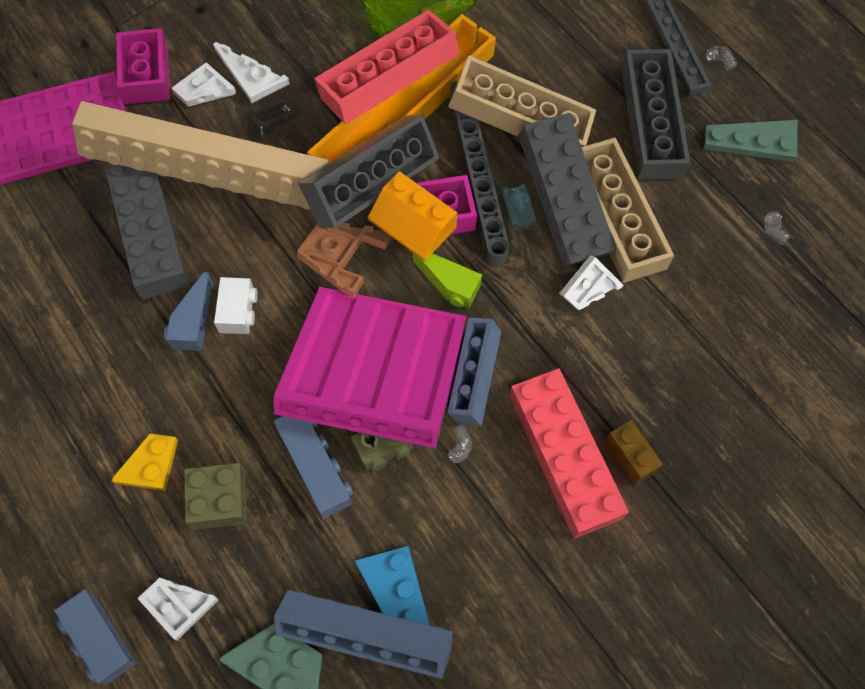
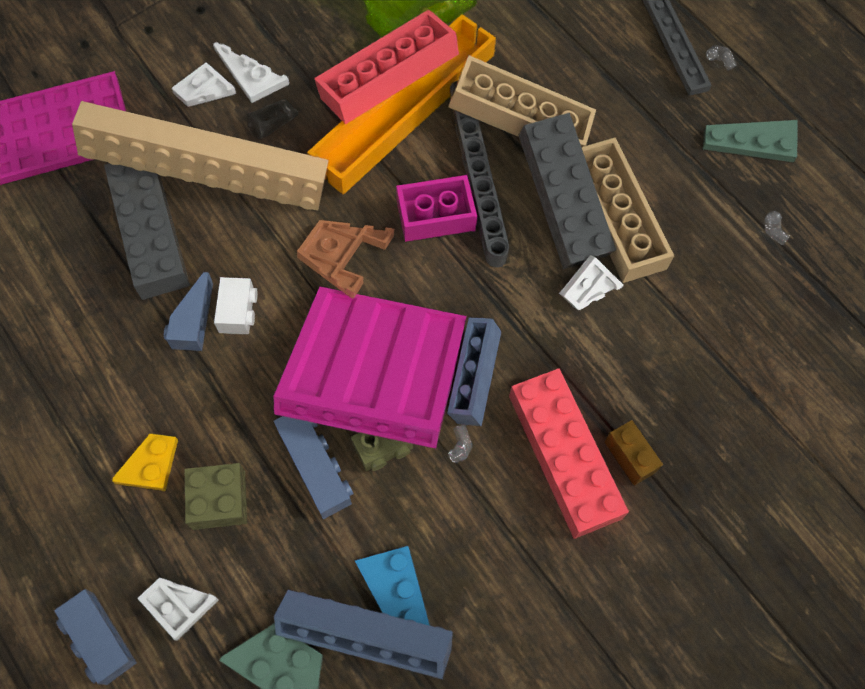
dark pink brick [116,28,171,104] -> none
dark grey brick [298,114,439,229] -> none
light orange slope [368,171,458,261] -> none
lime slope [413,253,482,309] -> none
clear light blue hips [502,184,536,230] -> none
dark grey brick [621,49,691,180] -> none

